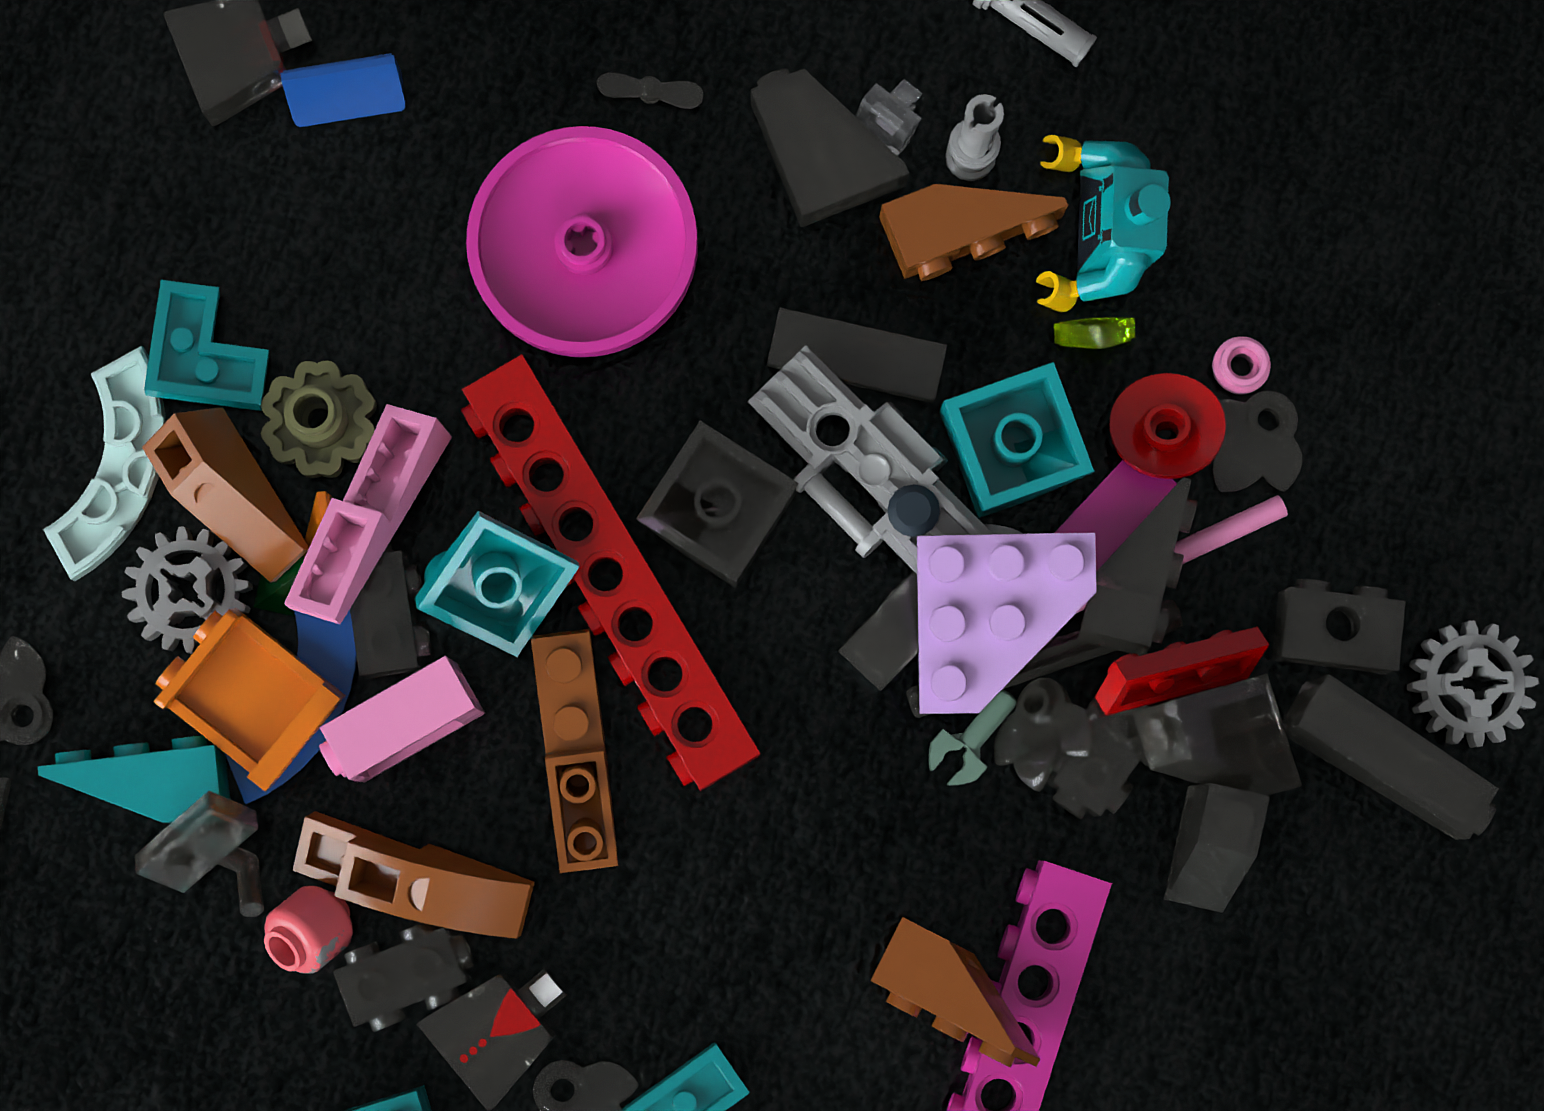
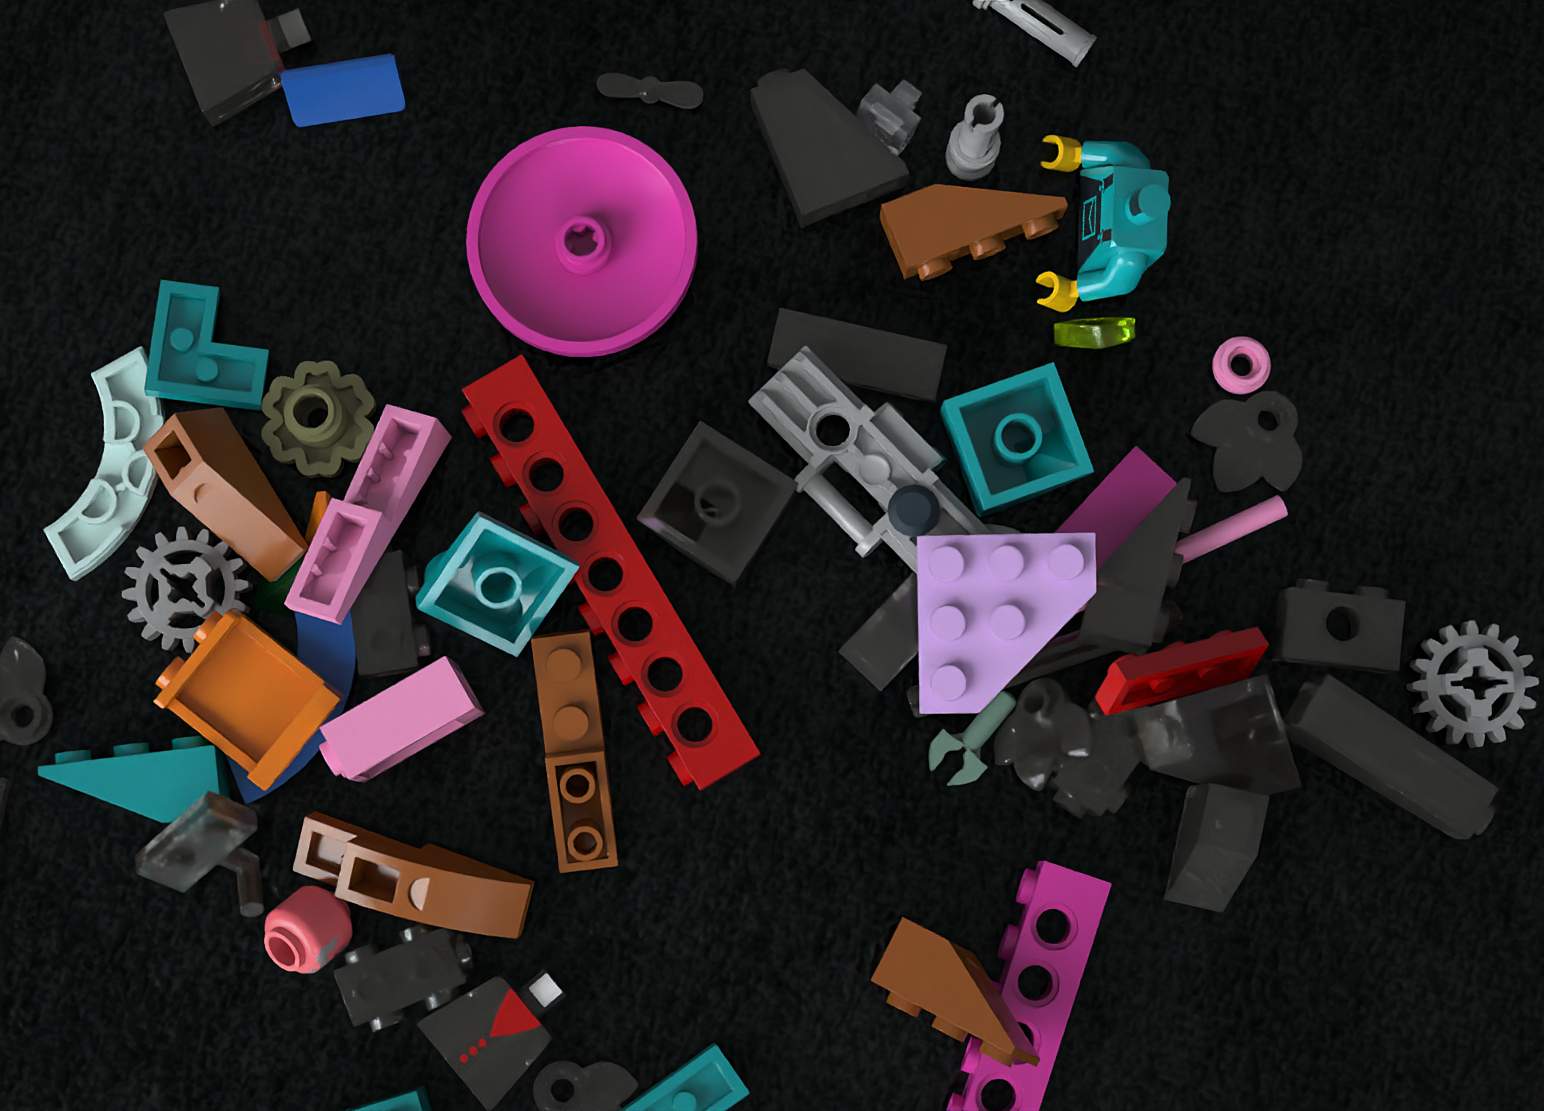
red dish [1109,373,1226,479] -> none

